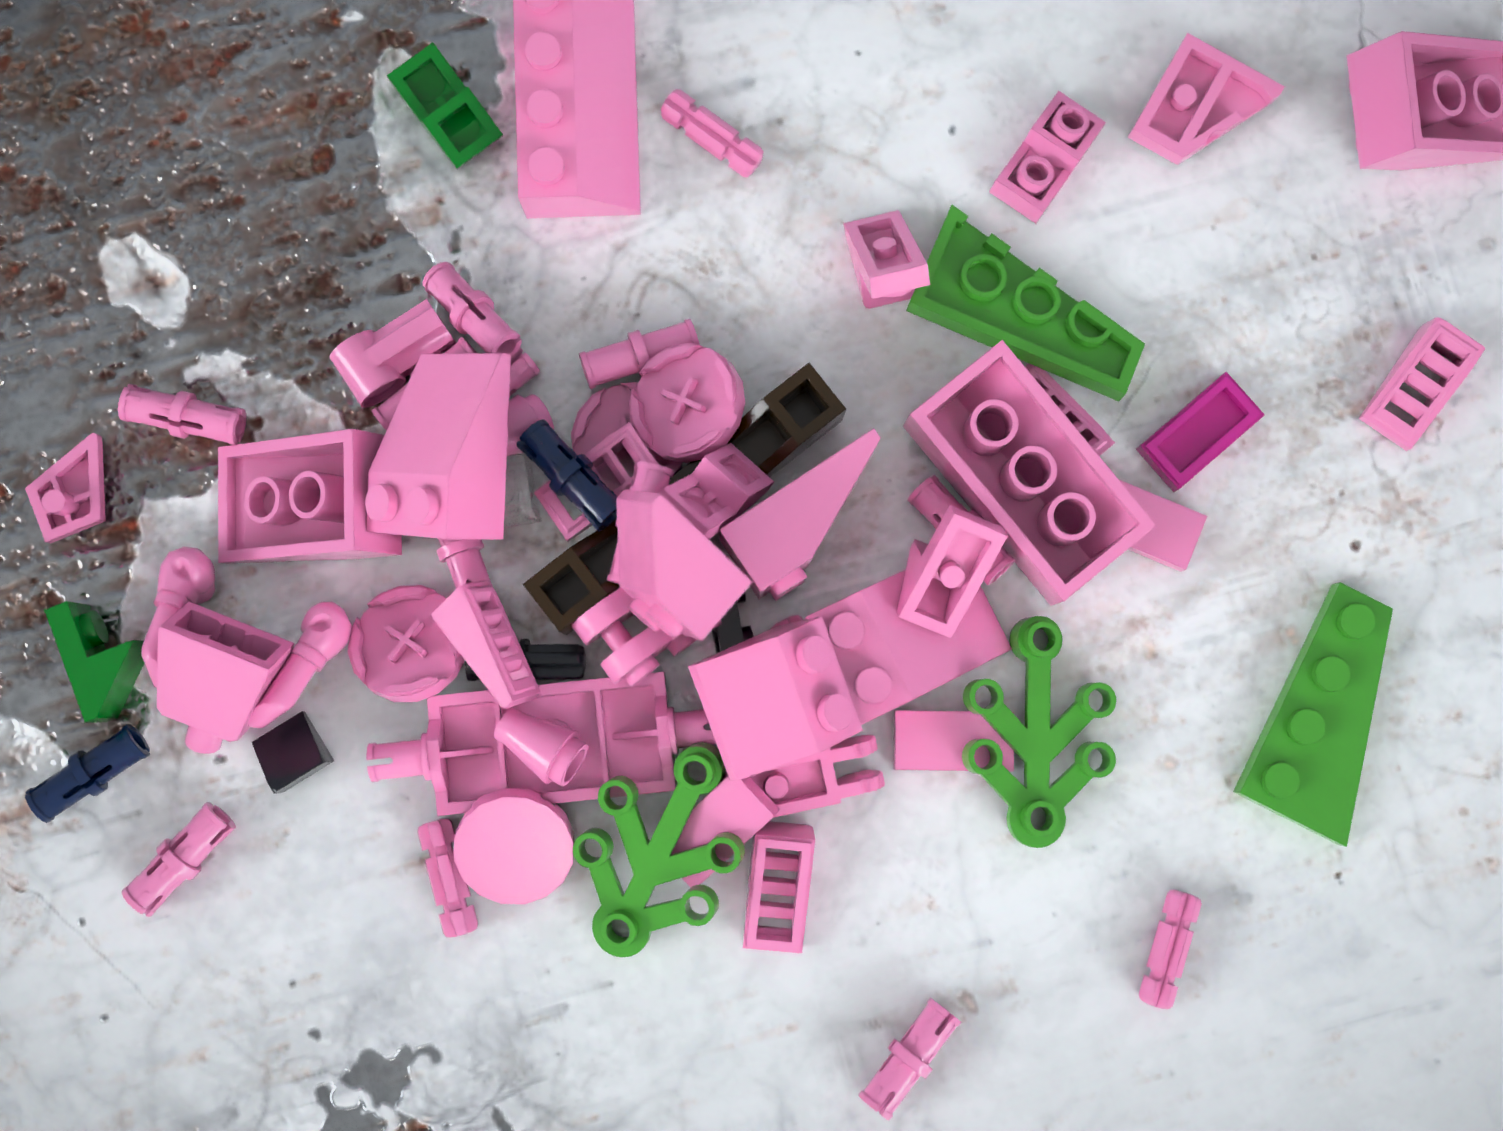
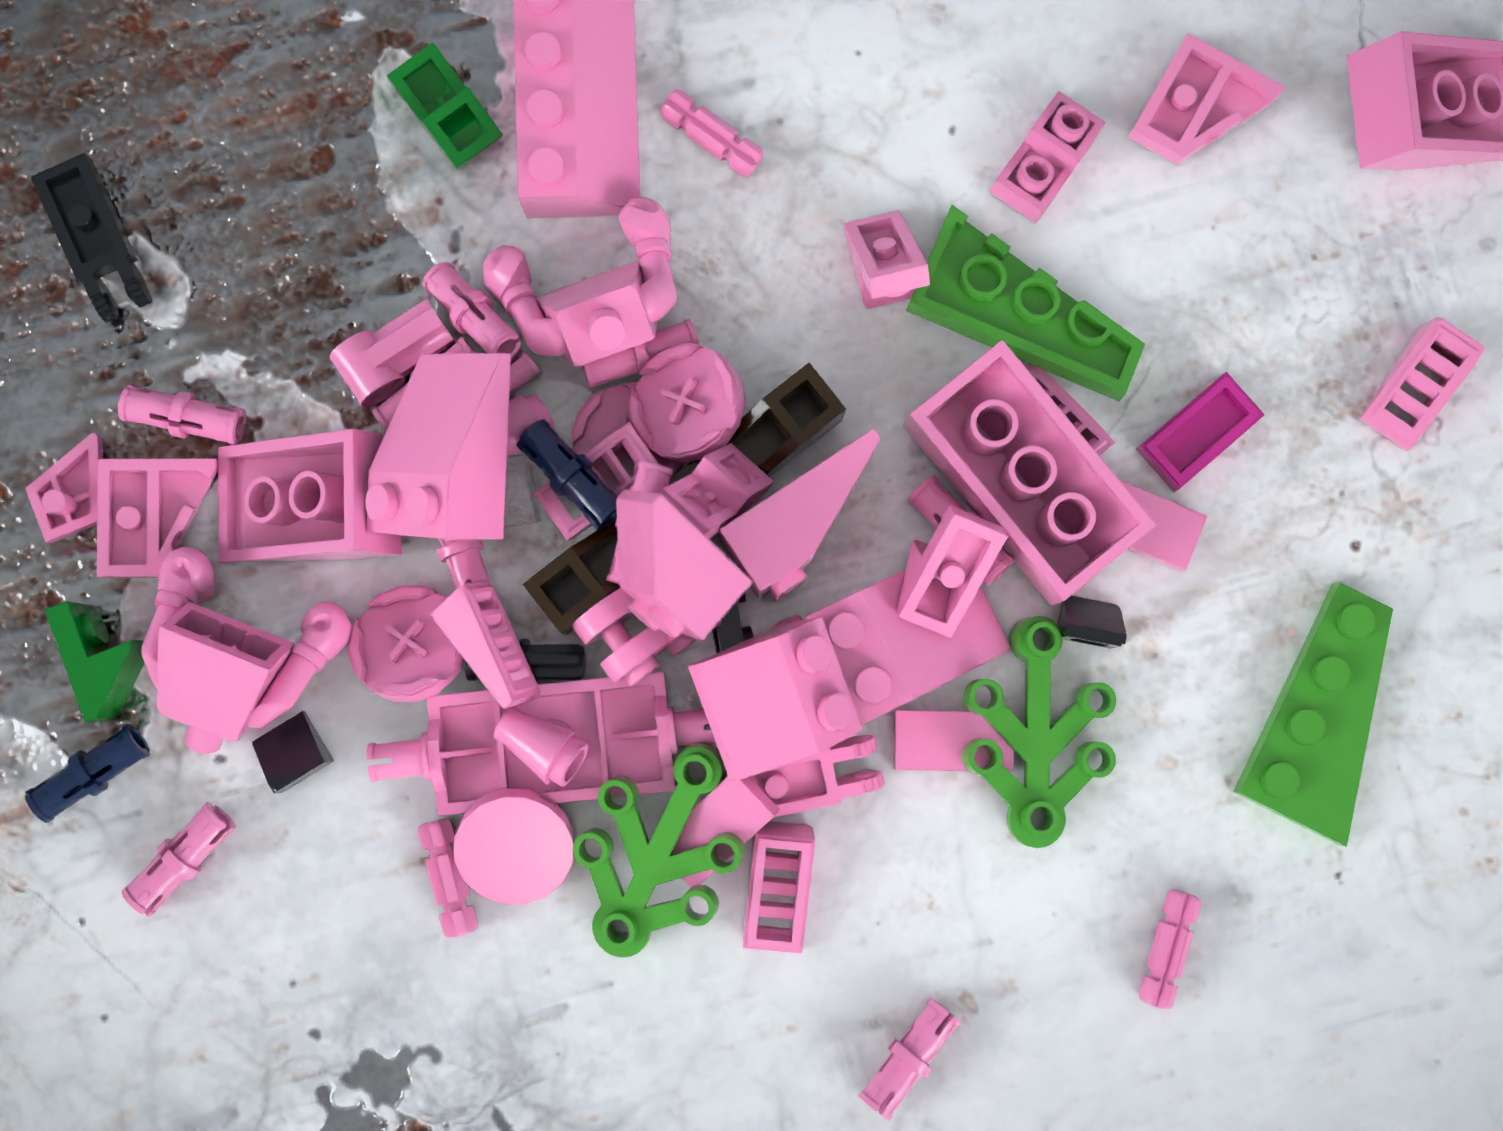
none -> black hinge [31,153,153,323]
none -> bright pink wing [97,459,218,579]
none -> bright pink torso [482,196,677,367]
none -> black slope [1057,595,1127,649]

